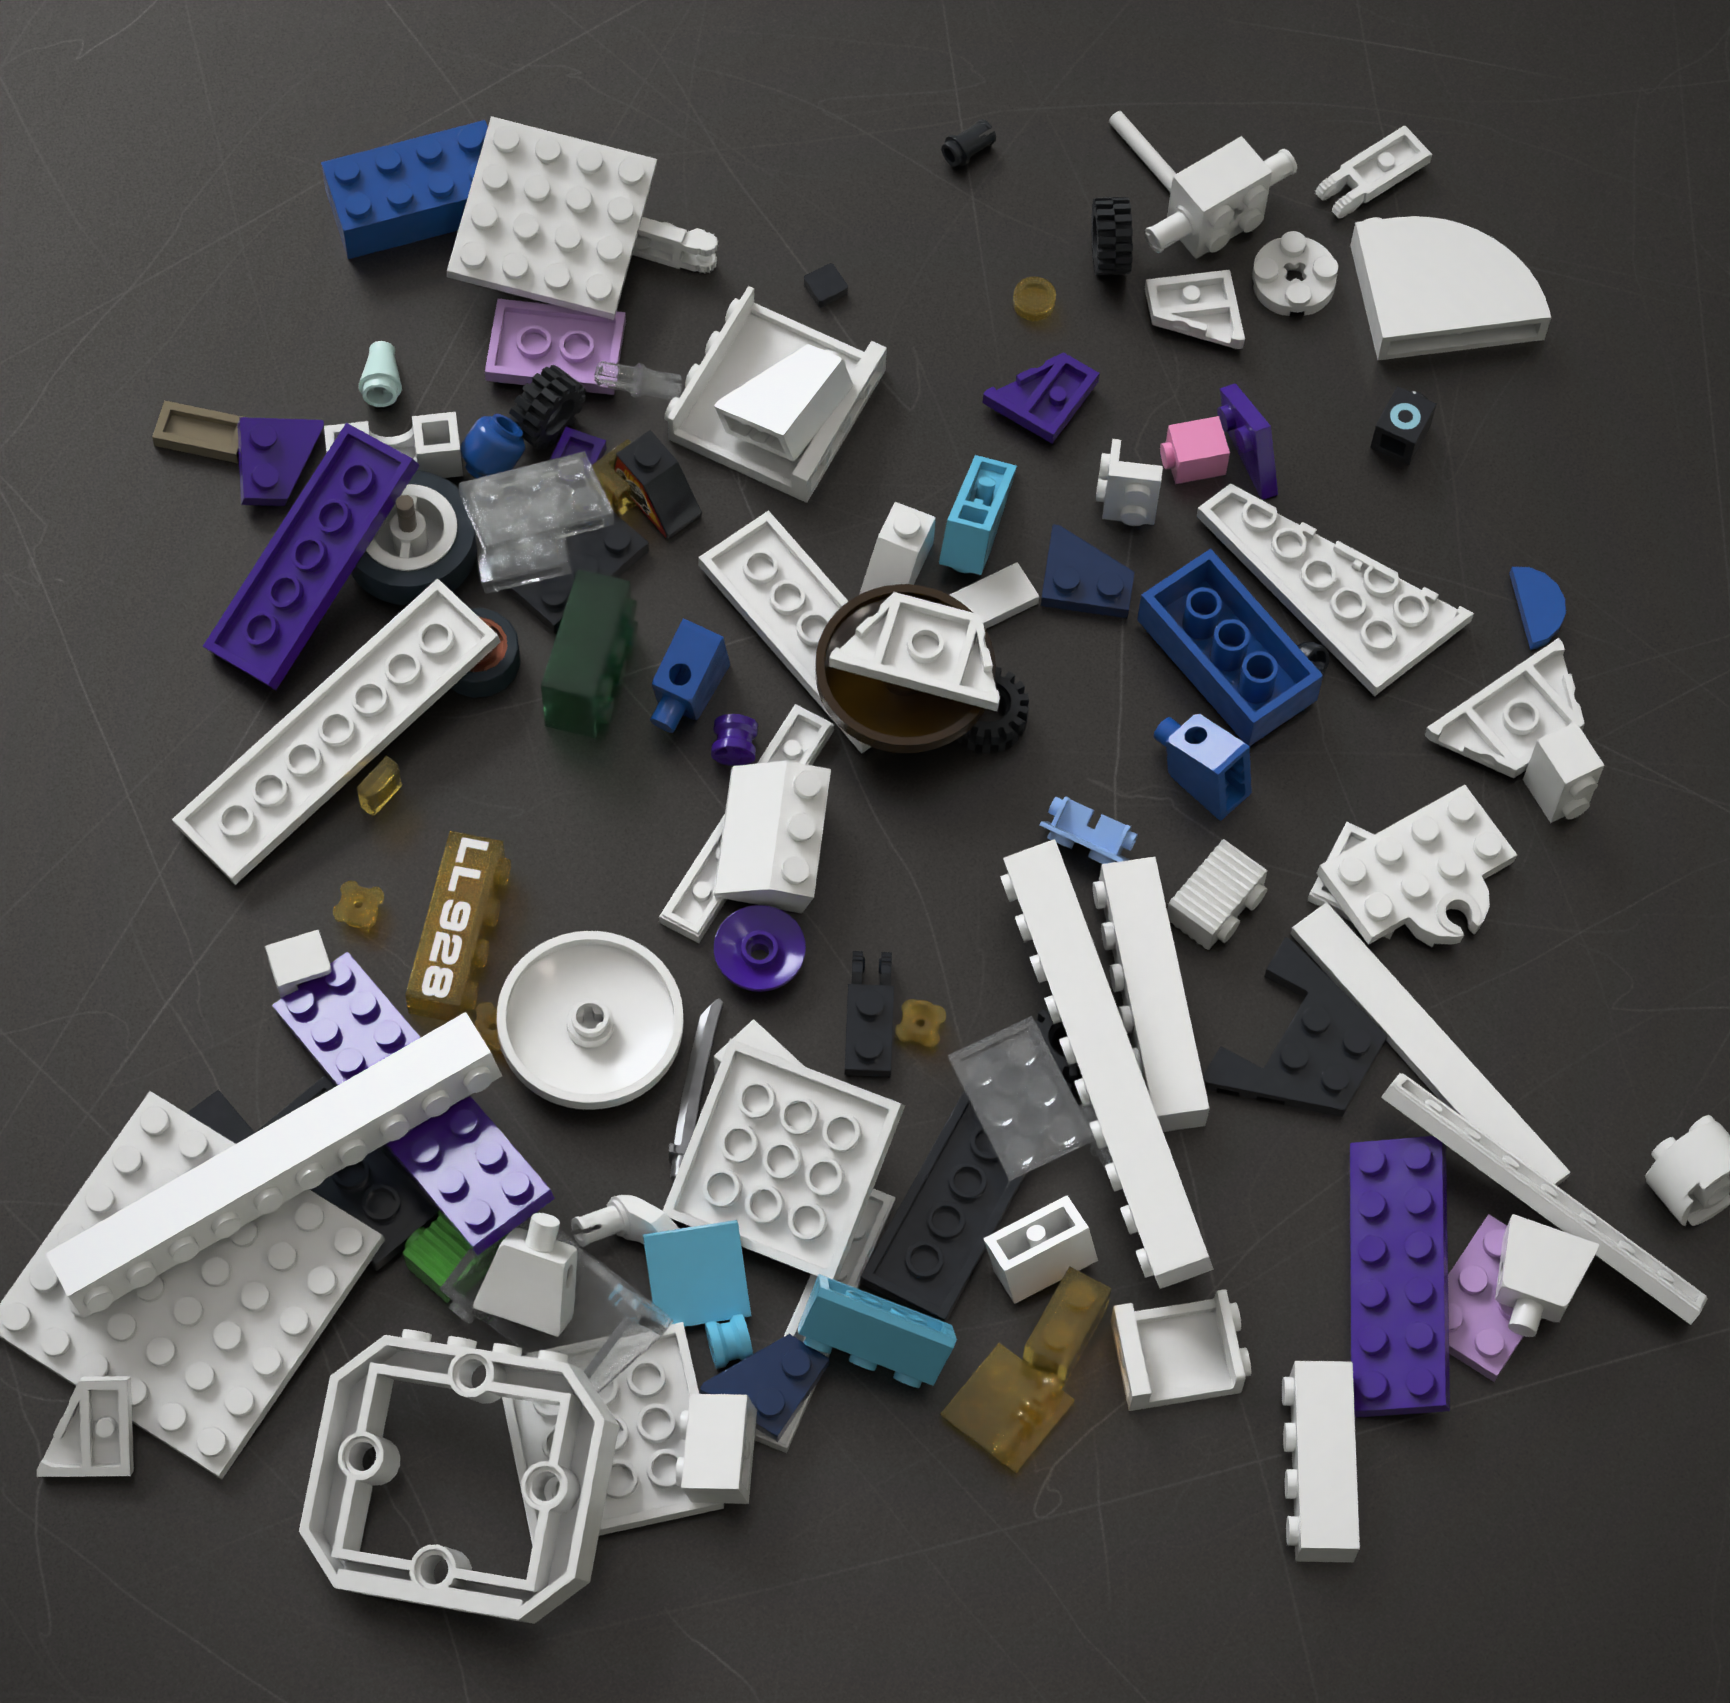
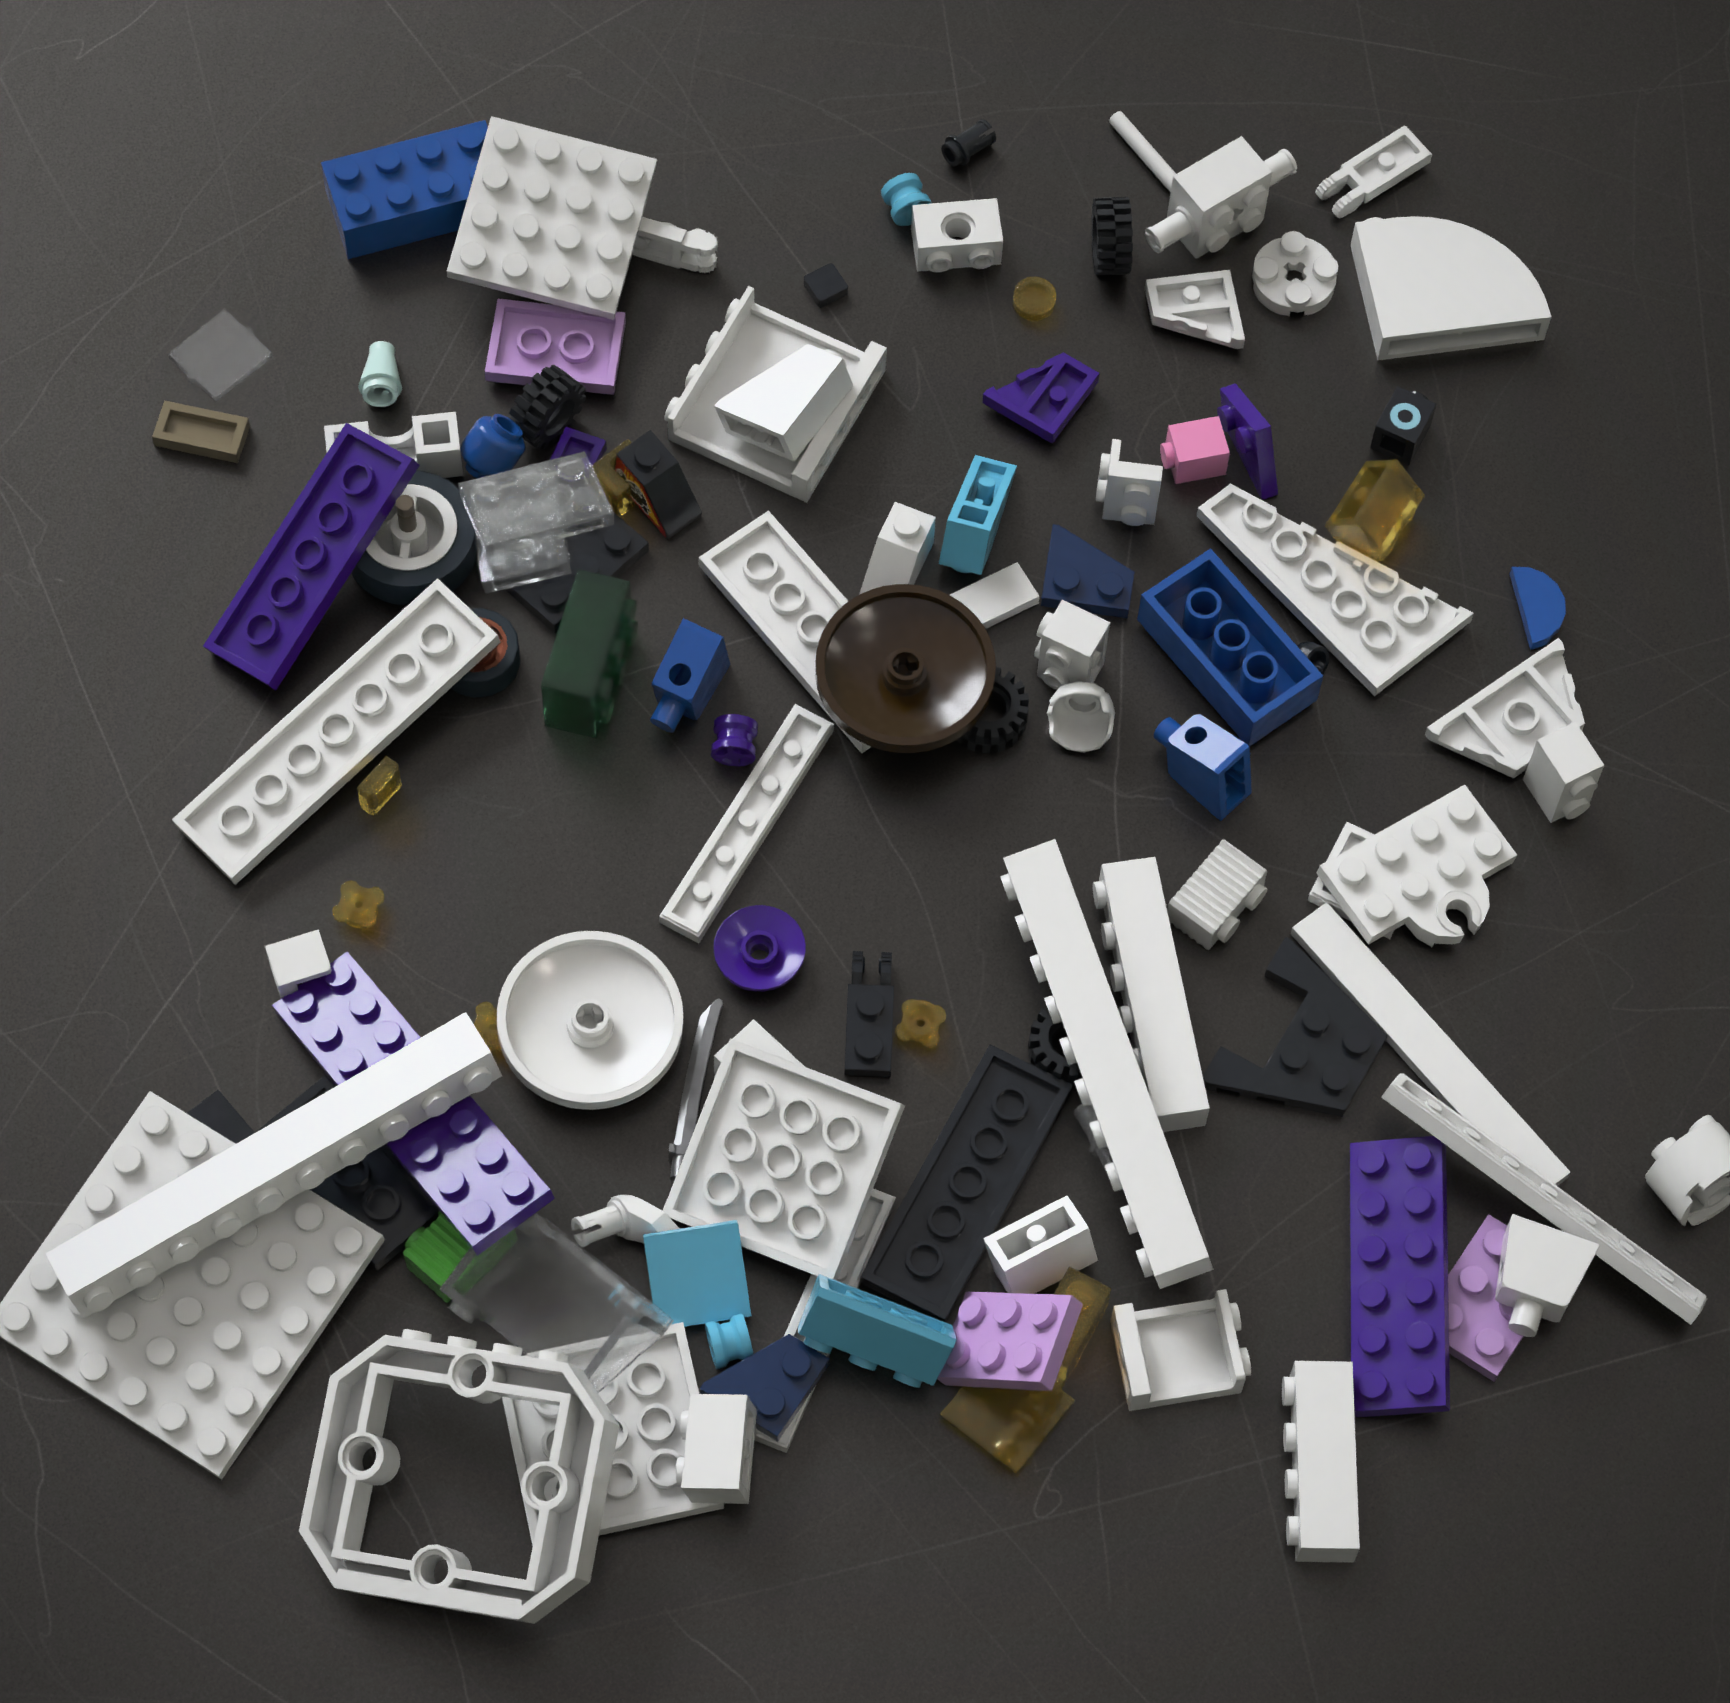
white wing [37,1376,134,1477] -> none
dark purple wing [237,417,324,506] -> none
clear yellow brick [405,831,511,1021] -> none
white torso [473,1213,578,1337] -> none
clear axle [594,361,682,401] -> none
white slope [714,760,831,913] -> none
white wing [829,592,1000,711] -> none
clear plate [948,1016,1094,1181] -> none
light blue hinge [1040,796,1138,864] -> none
none -> clear piece [168,309,273,402]
none -> medium azure wheel [881,173,932,226]
none -> white brick [911,198,1003,272]
none -> lavender plate [937,1292,1083,1391]
none -> white brick [1034,600,1110,690]
none -> white hair [1047,681,1115,753]
none -> clear yellow brick [1325,459,1425,561]

